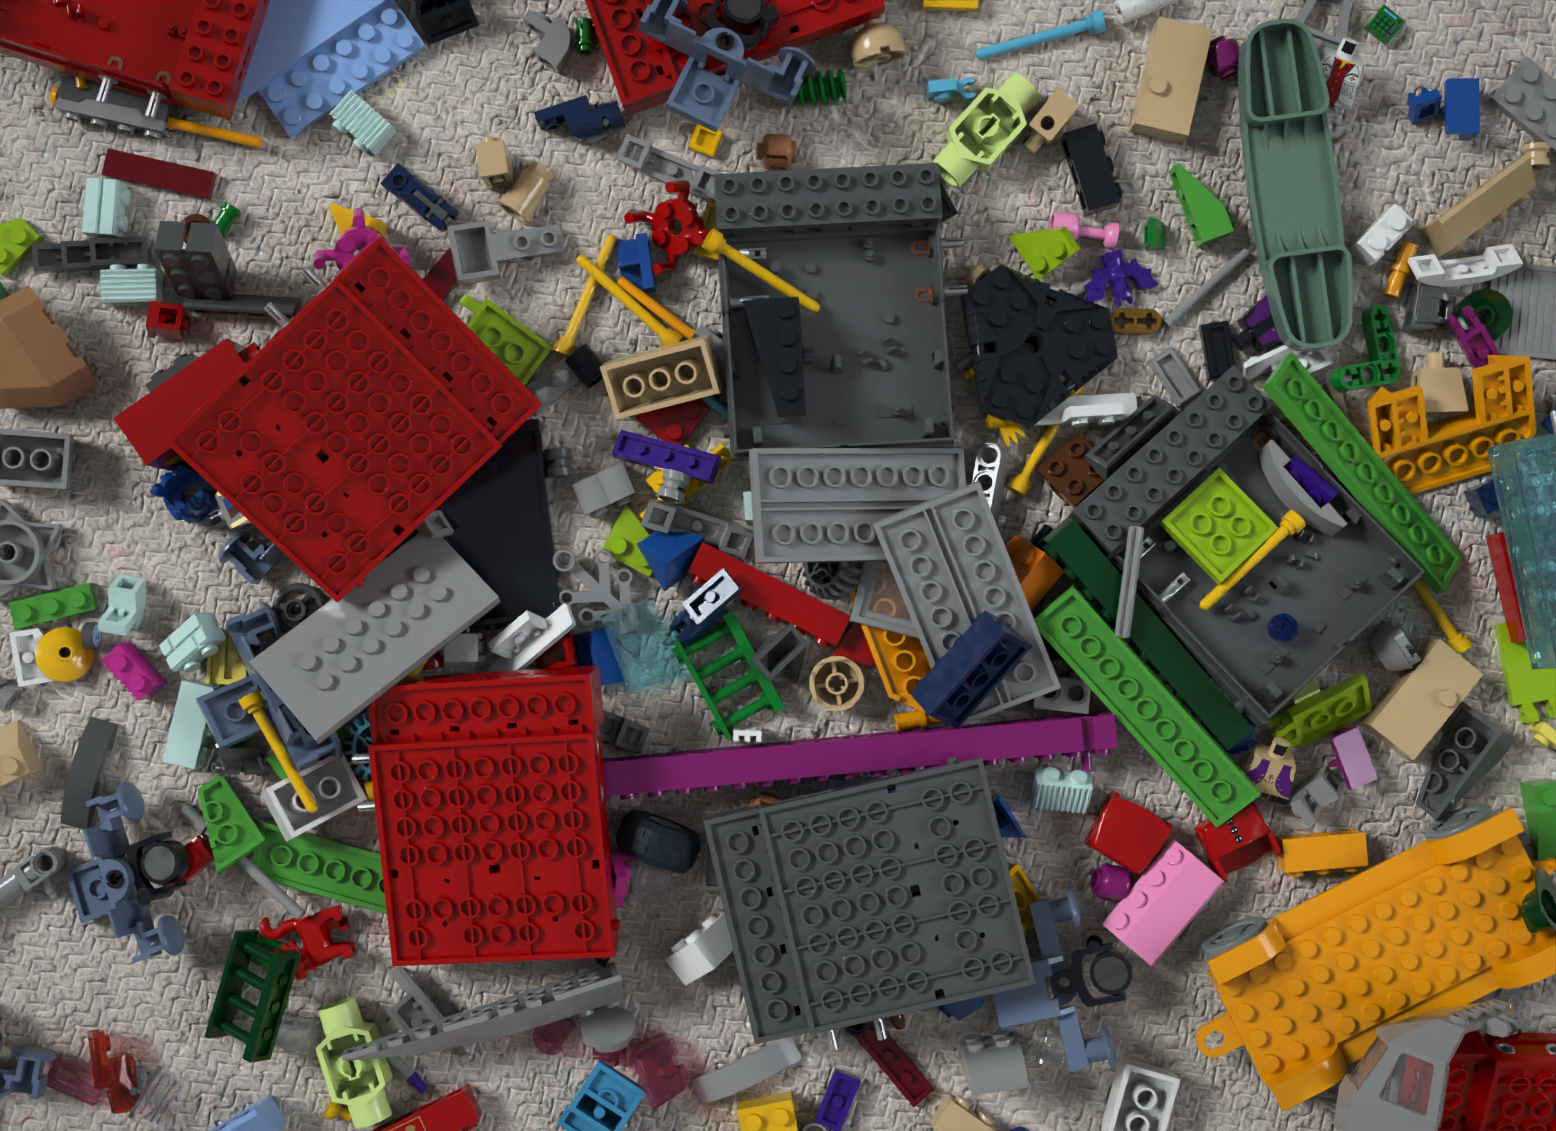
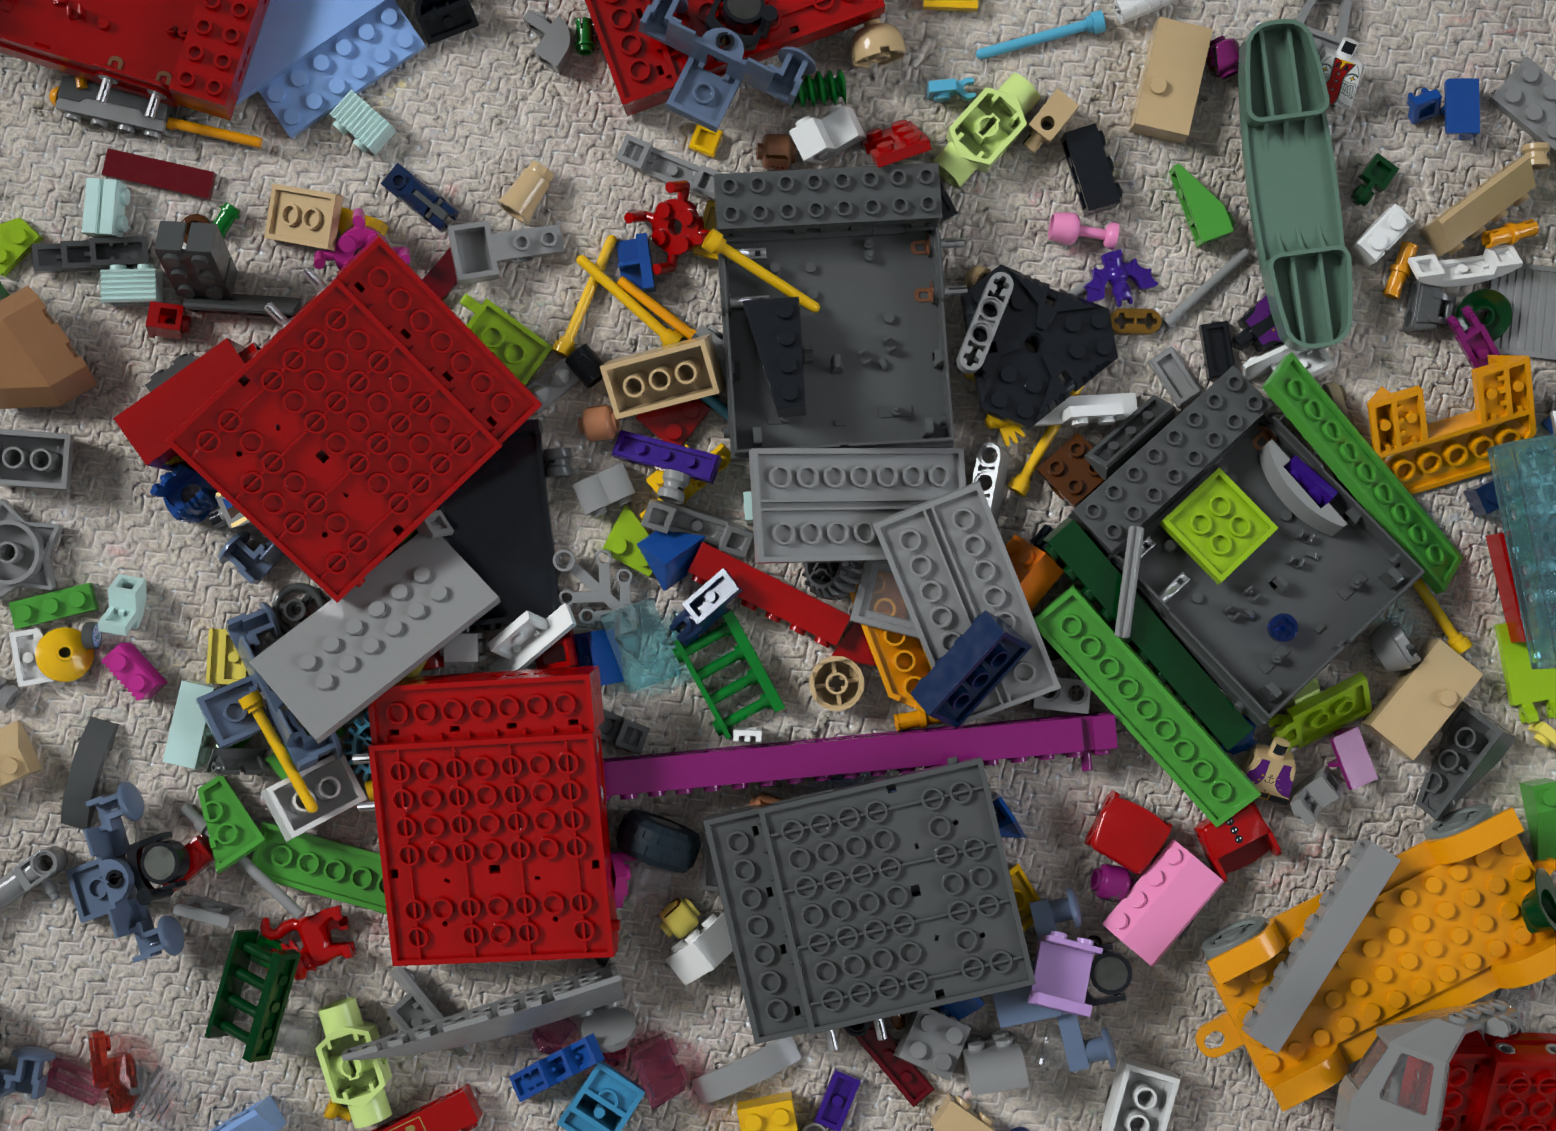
light aqua brick [159,612,226,673] -> none
piece [387,1056,428,1094] -> none
tan brick [475,137,515,190] -> none
dark blue plate [534,95,626,145] -> none
dark grey slope [750,623,809,684] -> none
lime wing [1009,226,1081,280] -> none
light aqua brick [1031,767,1093,814] -> none
green slope [1144,218,1166,251] -> none
yellow piece [1199,510,1306,610] -> none
light orange brick [1275,829,1369,877] -> none
green beam [1330,305,1401,392] -> none
green tile [1364,5,1406,45] -> none
tan torso [1410,352,1468,415] -> none
none -> light grey tile [173,895,246,928]
none -> tan plate [264,184,343,251]
none -> blue slope [509,1033,605,1102]
none -> nougat head [578,404,620,442]
none -> light yellow head [659,897,700,939]
none -> white brick [789,105,867,164]
none -> red plate [860,119,932,168]
none -> light grey brick [893,1008,971,1081]
none -> light grey beam [956,272,1014,374]
none -> lavender panel [1027,931,1103,1017]
none -> light grey brick [1241,838,1401,1054]
none -> dark green plate [1351,153,1399,207]
none -> light orange pin [1481,219,1539,249]

